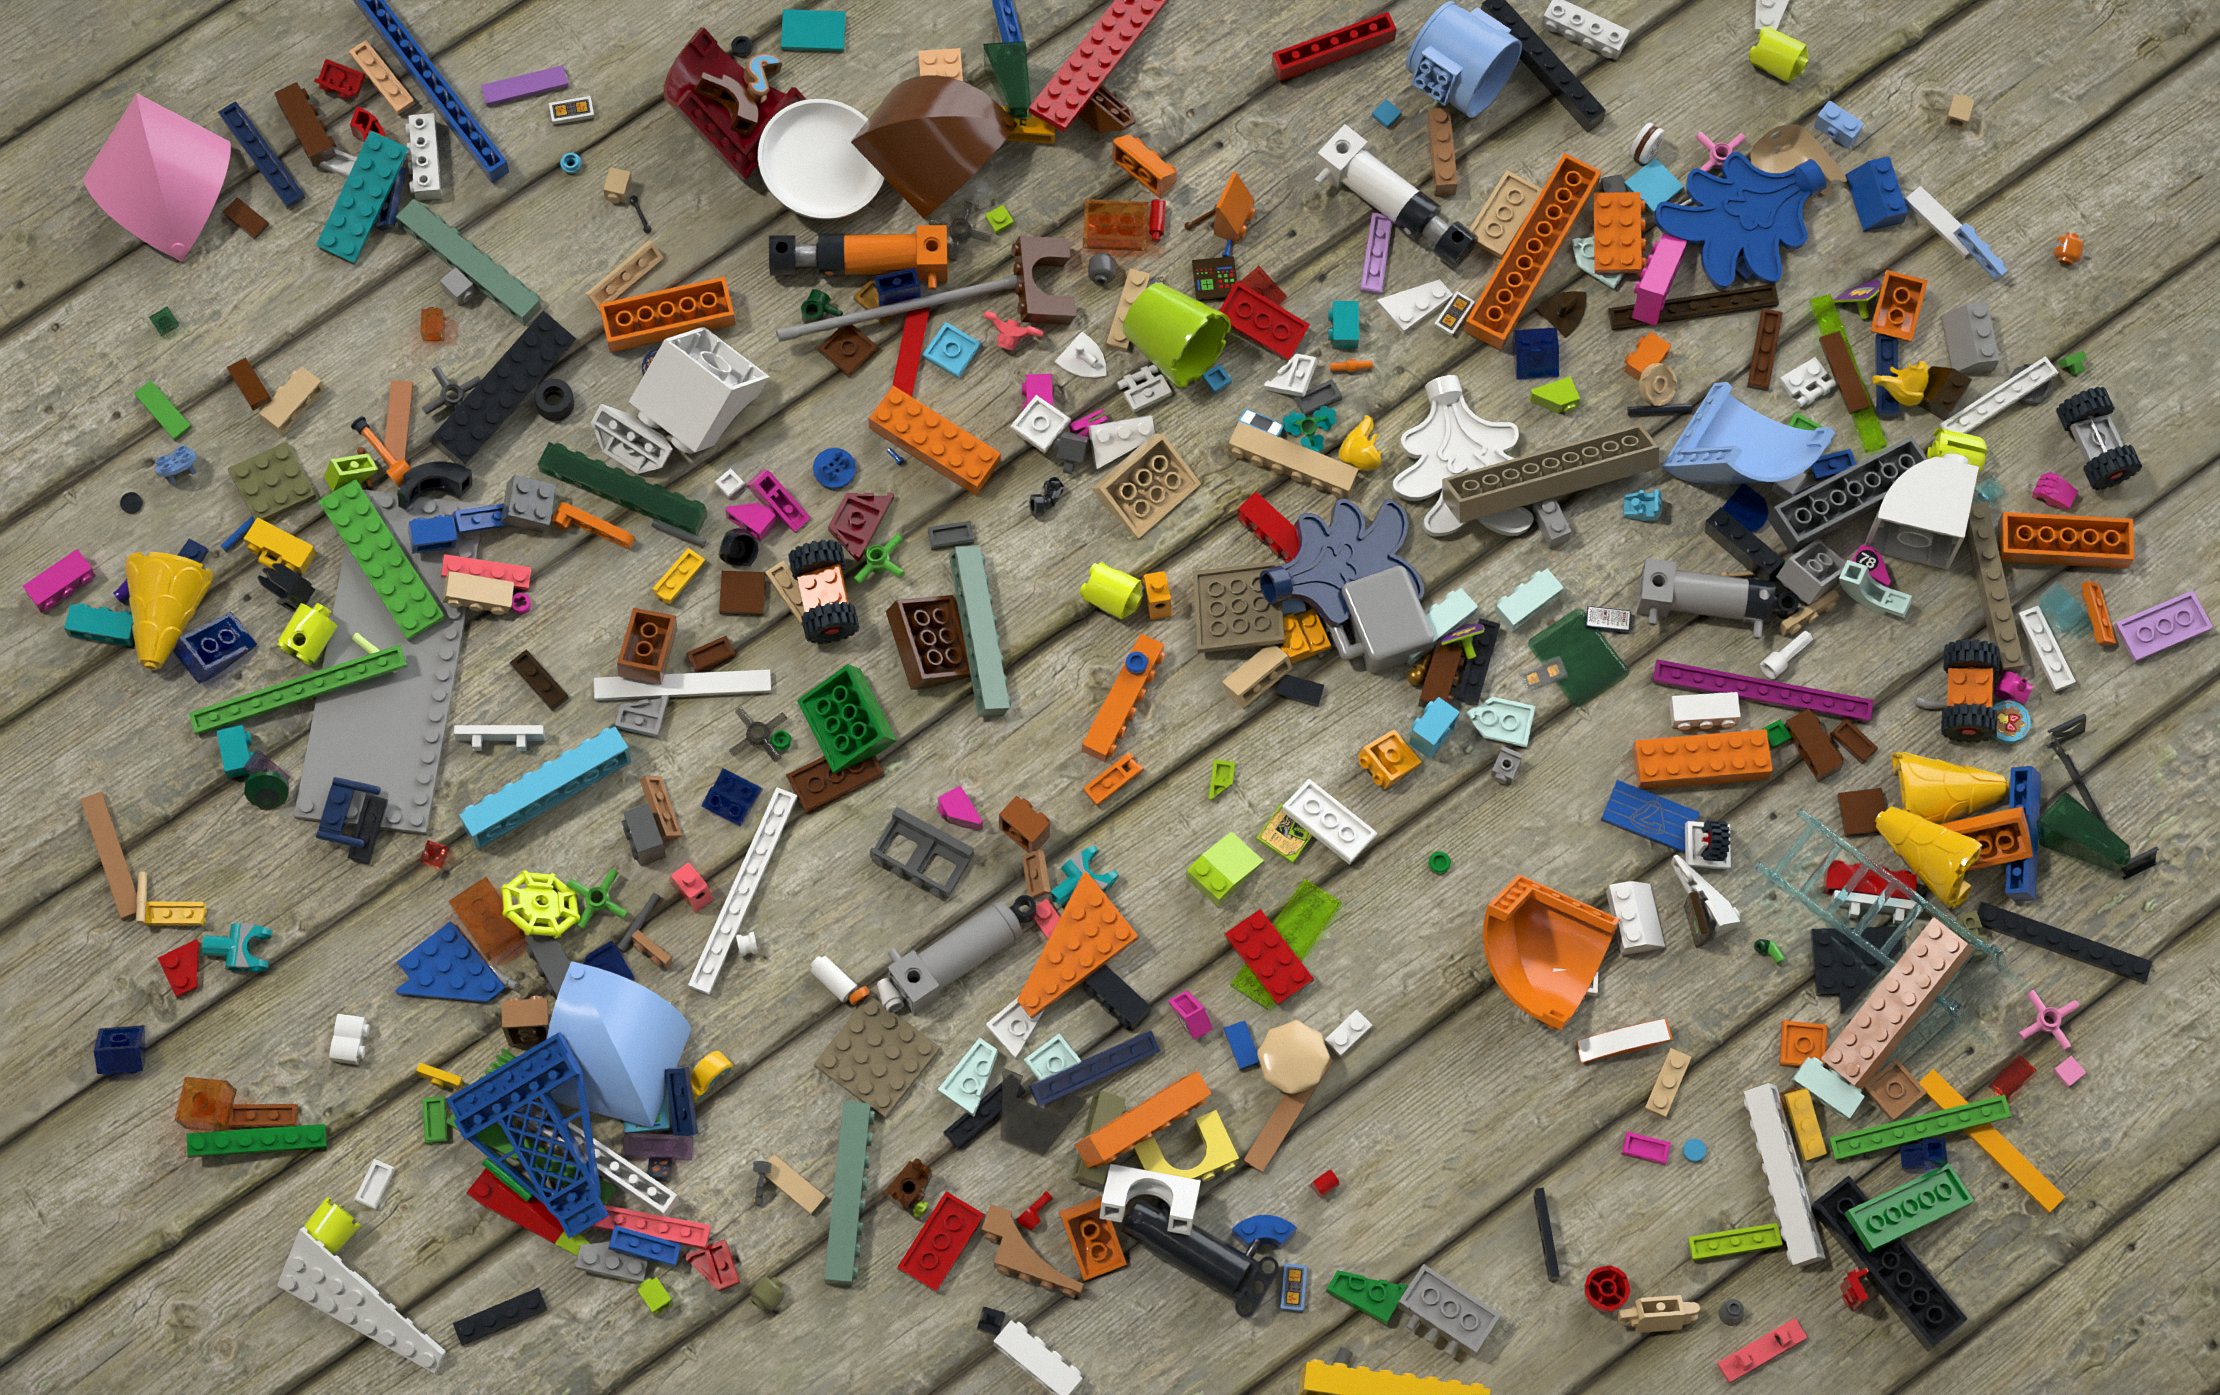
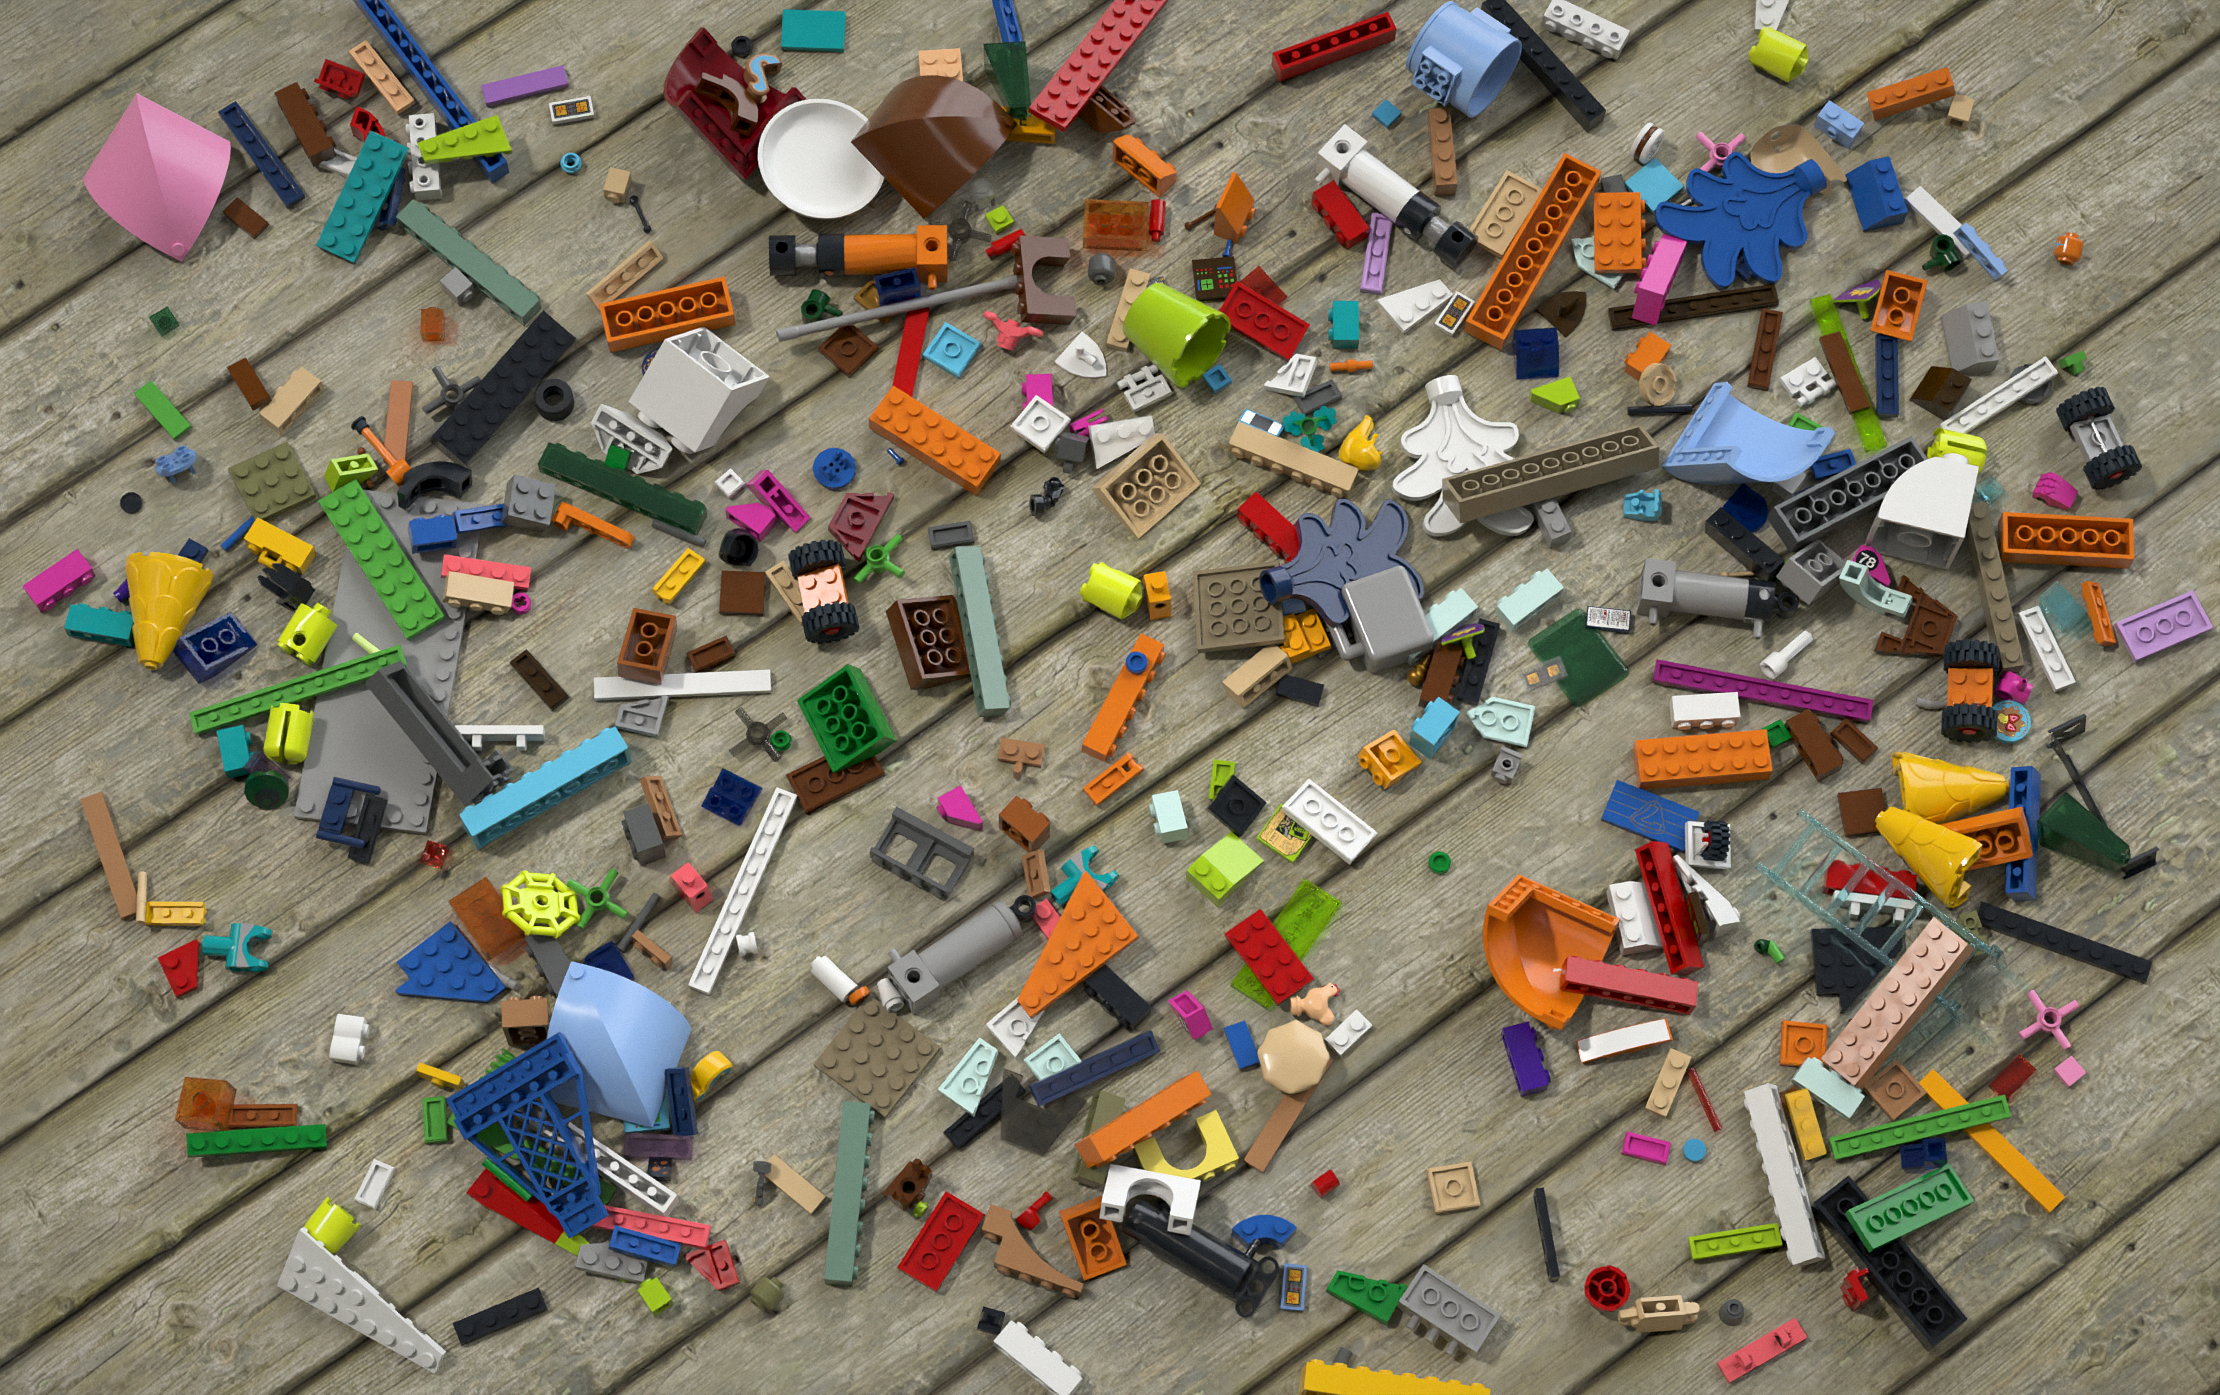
clear blue slope [94,1025,145,1075] -> none
tan plate [1778,589,1839,637] -> none
yellow piece [1872,361,1929,406] -> none
none -> neon yellow cylinder [263,703,315,765]
none -> dark grey brick [365,660,514,807]
none -> lime wing [417,115,513,164]
none -> green tile [604,444,632,473]
none -> red cylinder [985,229,1025,257]
none -> medium nougat plate [998,738,1045,780]
none -> light aqua brick [1149,790,1188,844]
none -> black tile [1206,775,1267,837]
none -> light nougat animal [1290,983,1340,1026]
none -> red brick [1311,180,1370,250]
none -> tan tile [1426,1161,1480,1214]
none -> dark purple brick [1501,1021,1551,1097]
none -> brick [1560,956,1698,1015]
none -> red brick [1635,841,1704,975]
none -> clear red bar [1686,1067,1722,1132]
none -> orange brick [1866,67,1956,121]
none -> reddish brown wing [1874,575,1958,657]
none -> dark green piece [1922,234,1962,272]

